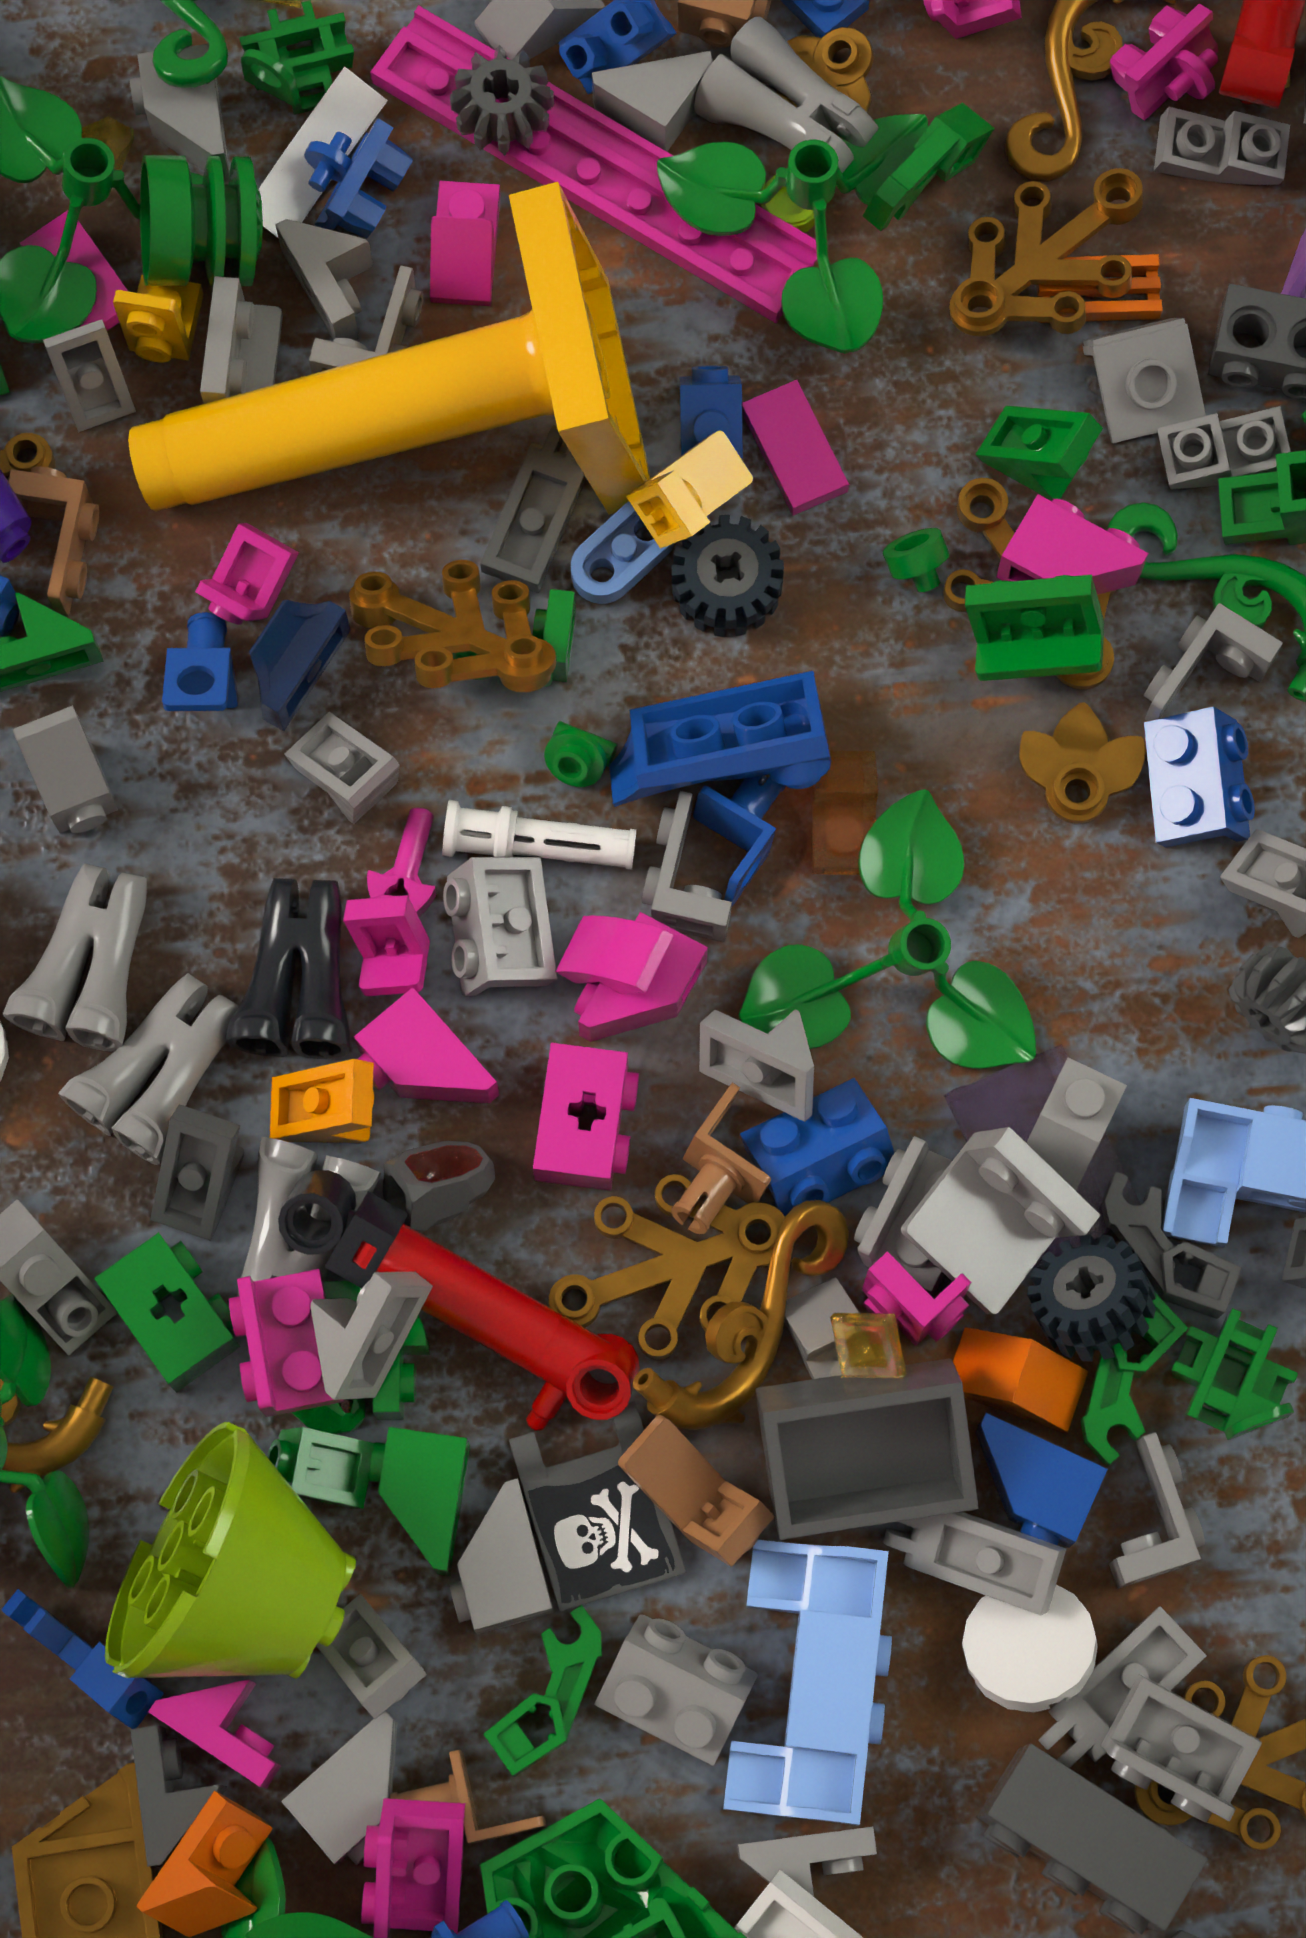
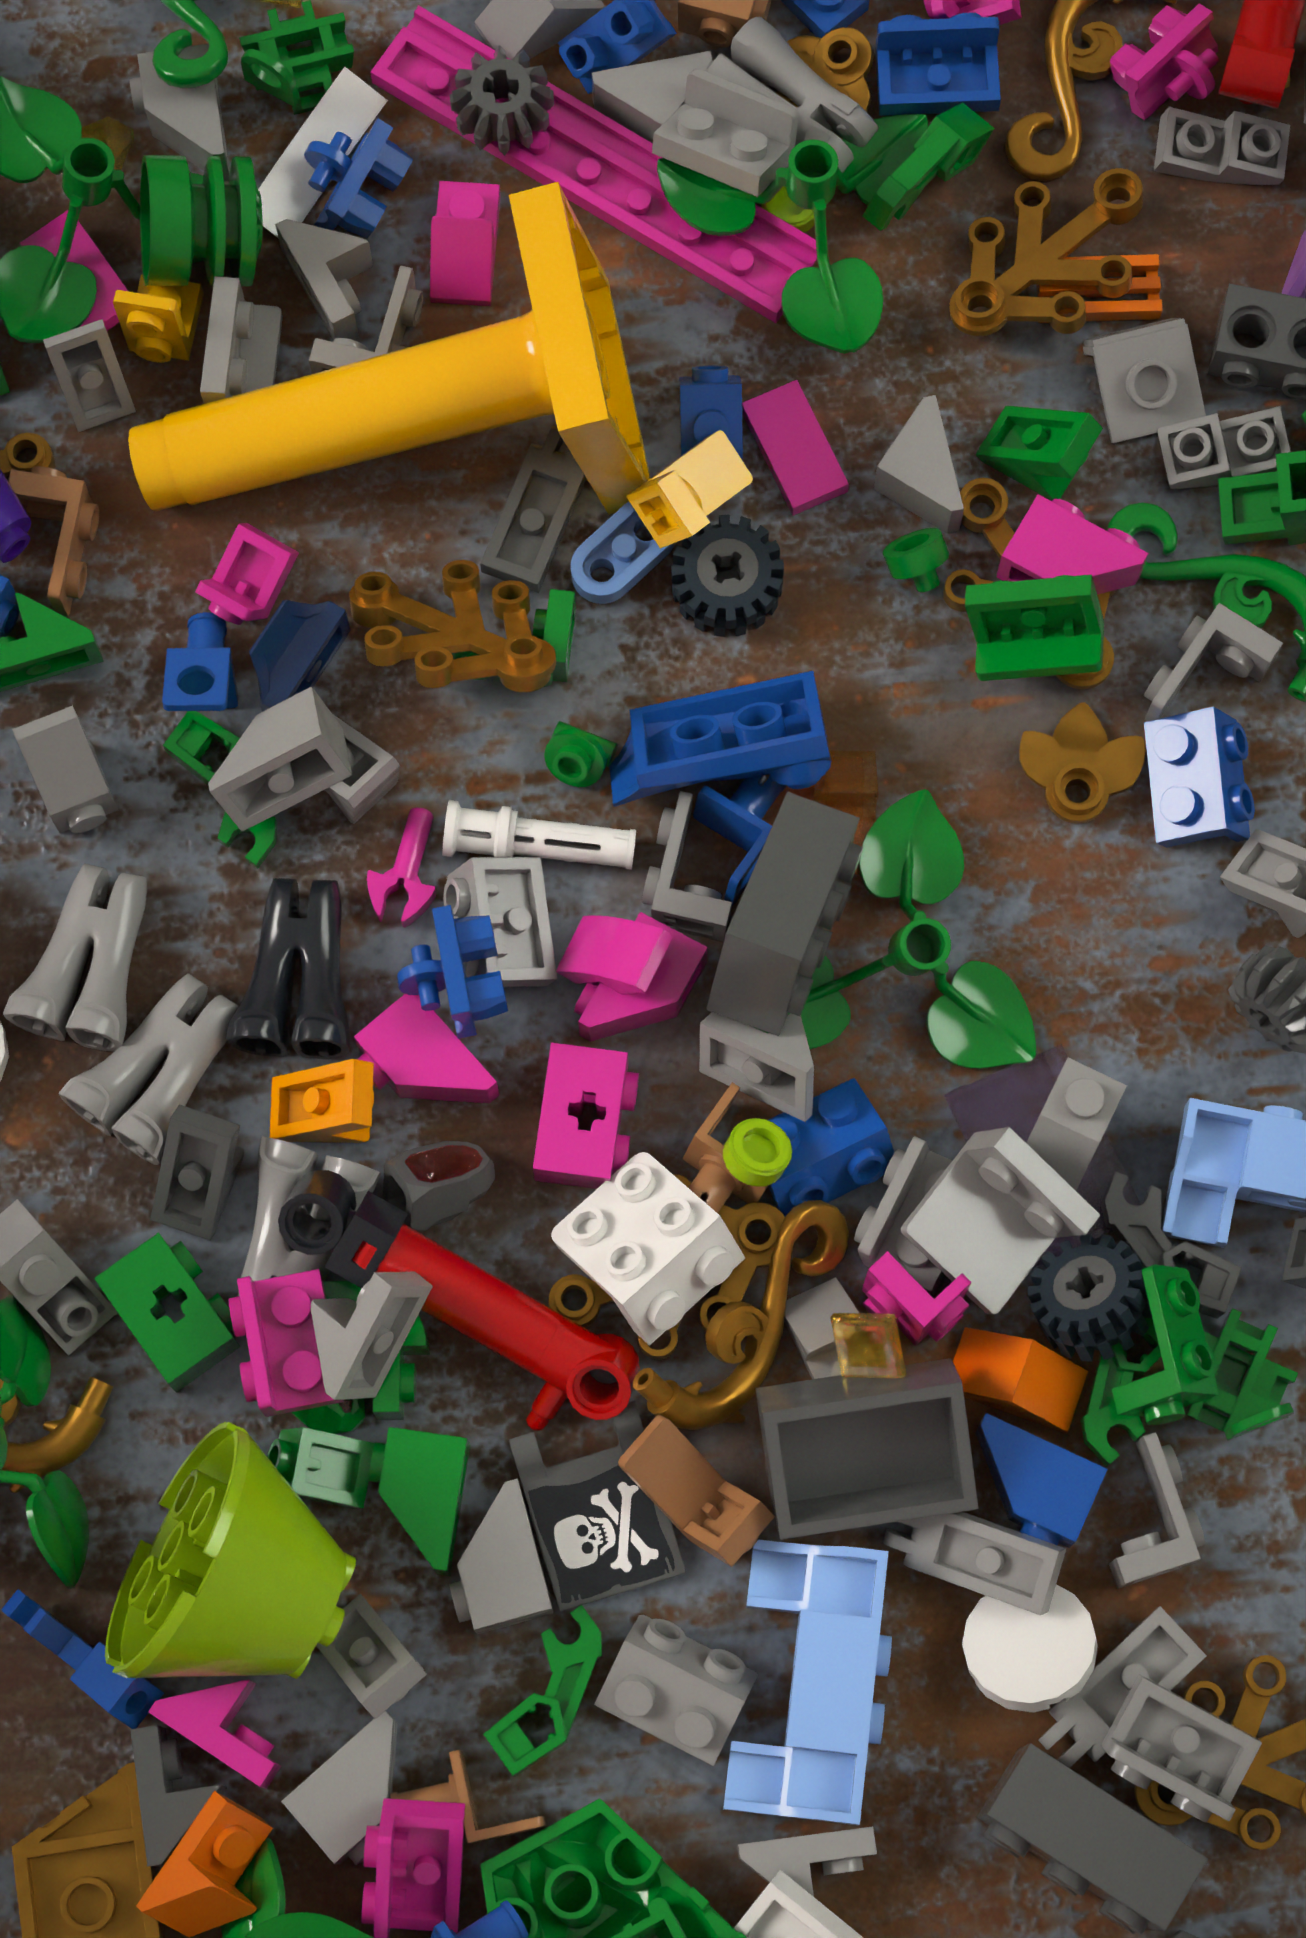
dark pink bracket [343,895,430,996] -> none
none -> green piece [163,711,277,869]
none -> light grey slope [208,686,352,832]
none -> blue hips [397,905,508,1039]
none -> white bracket [551,1152,745,1346]
none -> light grey bracket [652,68,799,197]
none -> dark grey piece [706,792,863,1036]
none -> lime tile [723,1118,792,1187]
none -> light grey slope [874,395,964,533]
none -> blue bracket [875,13,1001,116]
none -> green bracket [1112,1264,1219,1425]

